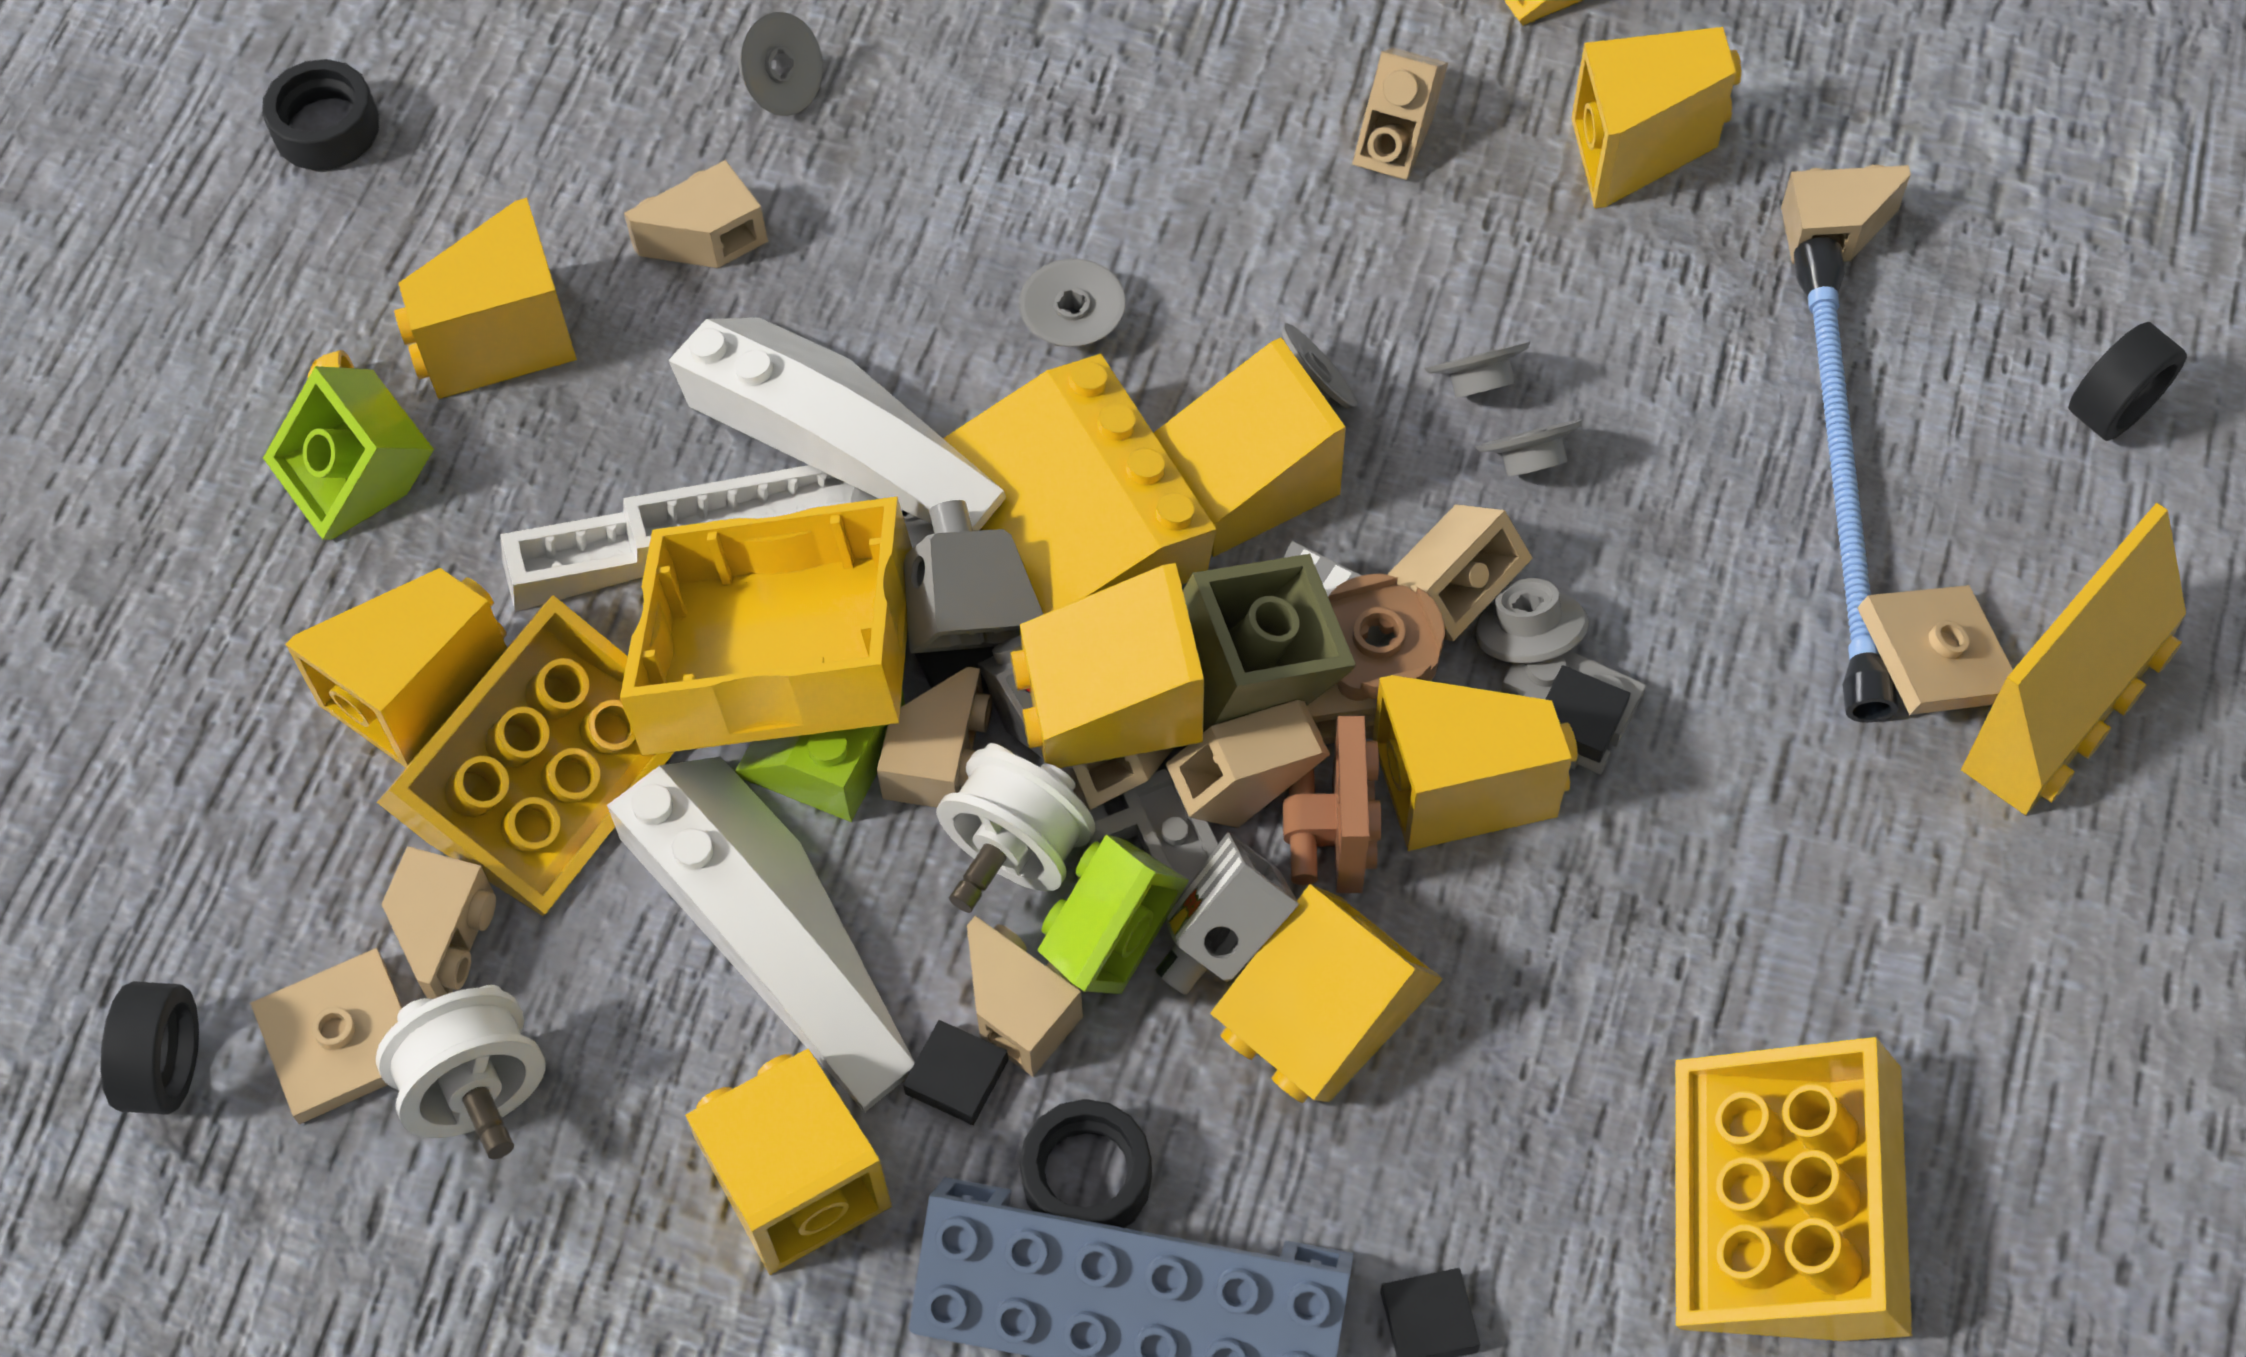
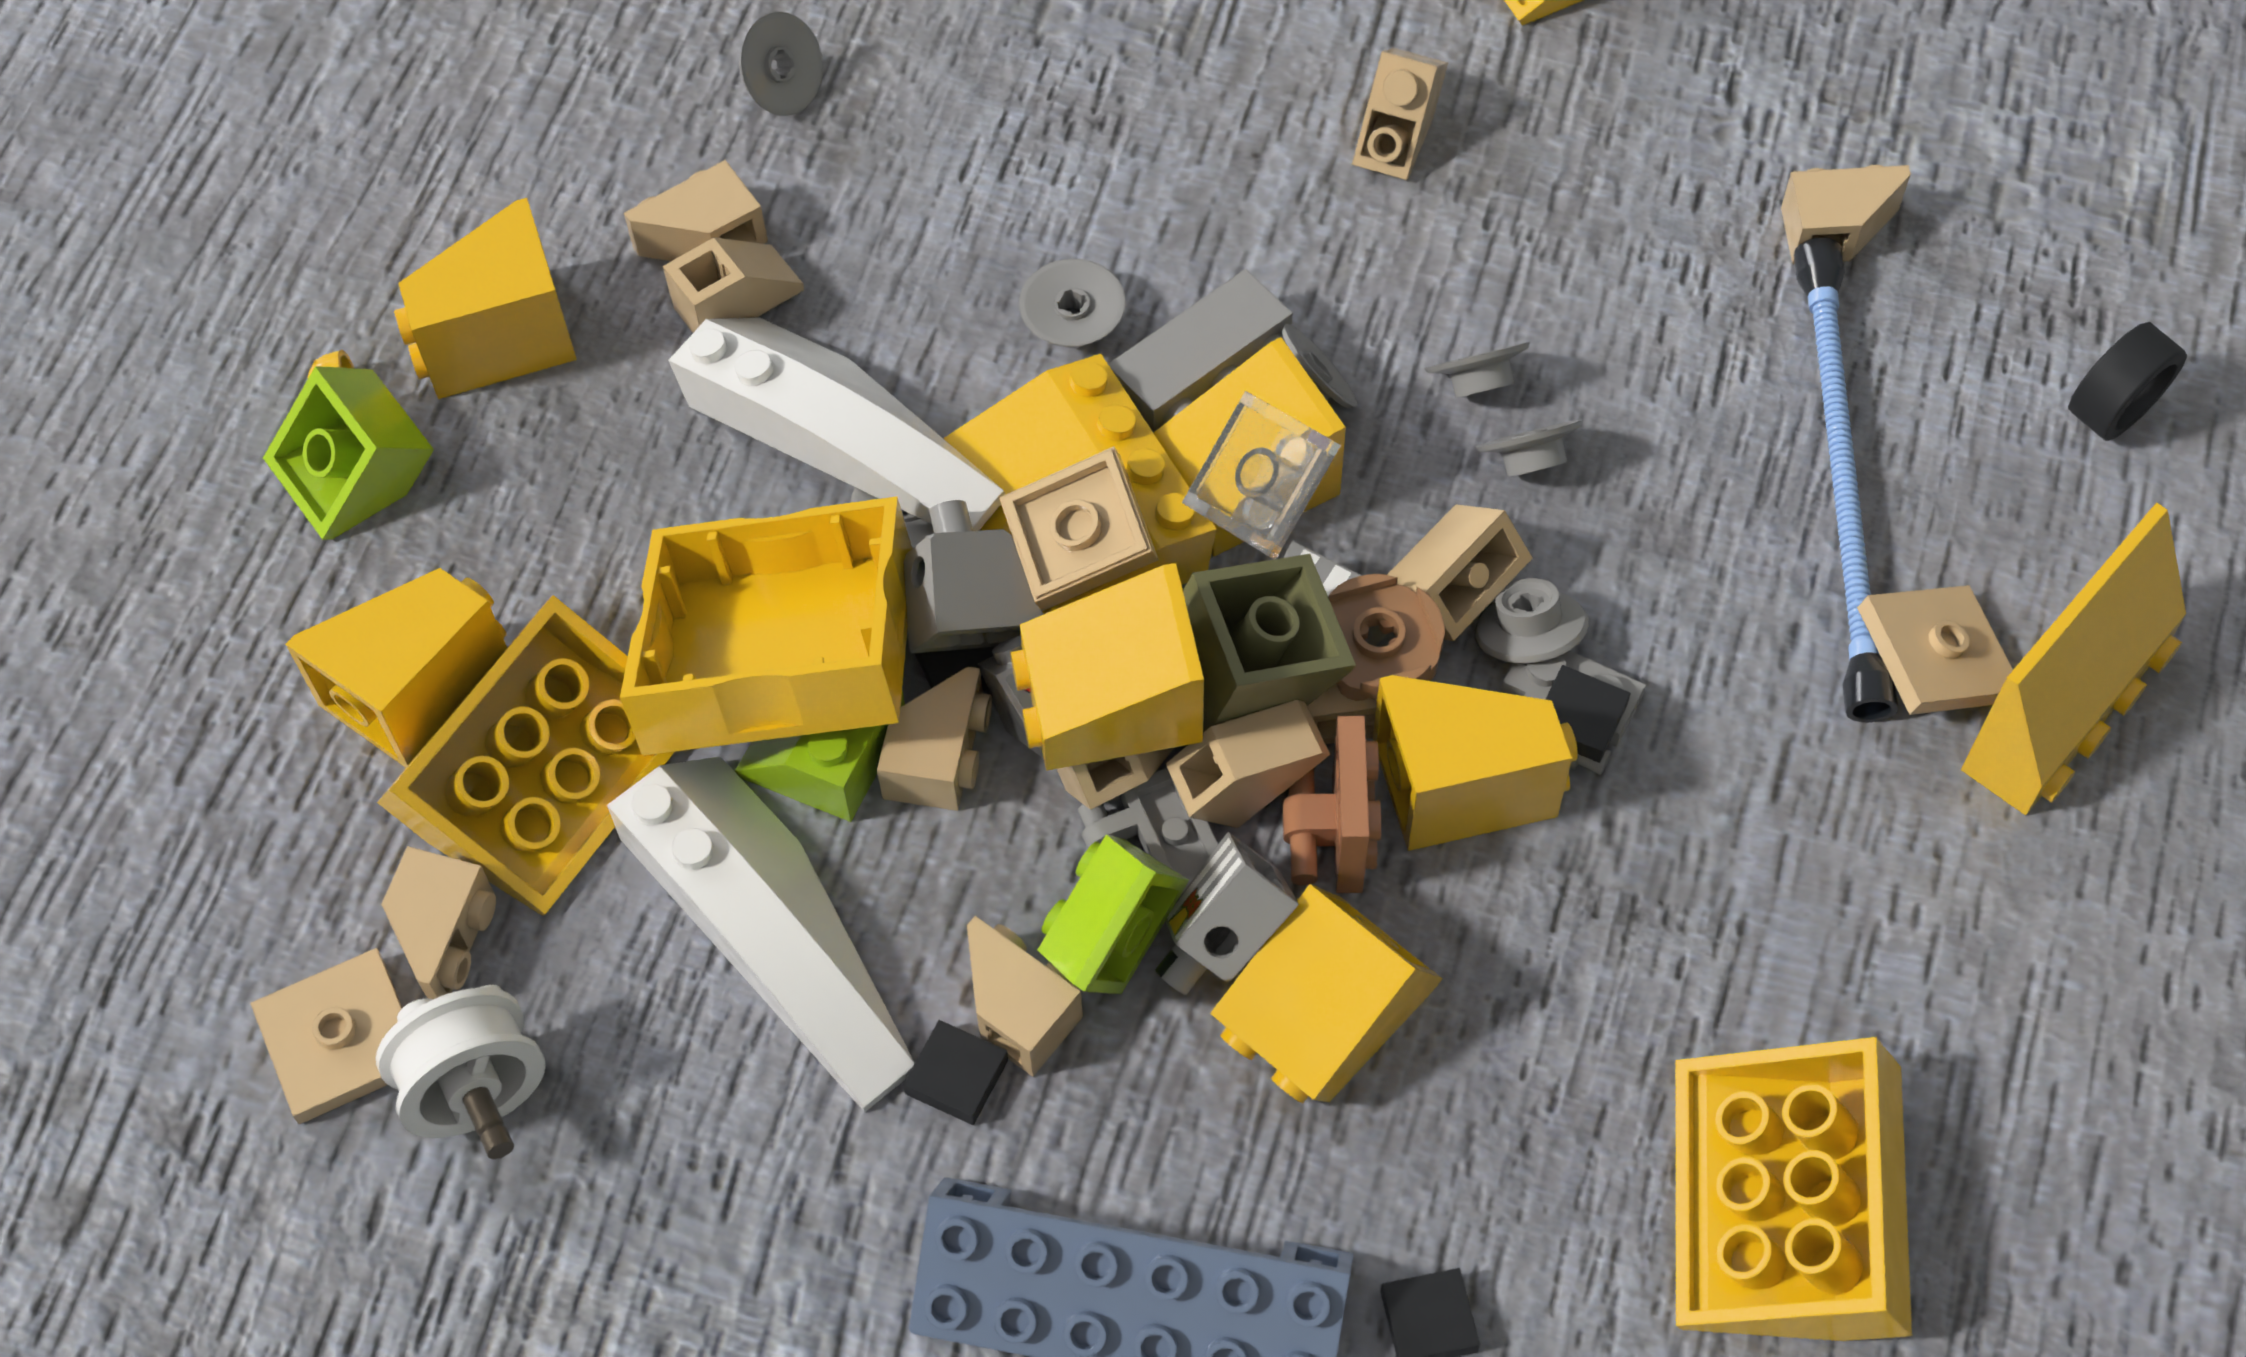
black tyre [100,981,199,1115] -> none
black tyre [262,59,379,171] -> none
white slope [500,465,855,612] -> none
yellow slope [685,1048,892,1275] -> none
white wheel [936,743,1095,913] -> none
black tyre [1019,1099,1152,1228] -> none
yellow slope [1571,27,1741,209] -> none
none -> tan slope [663,237,804,333]
none -> tan plate [999,446,1159,611]
none -> light grey brick [1108,268,1293,432]
none -> clear slope [1182,391,1341,560]

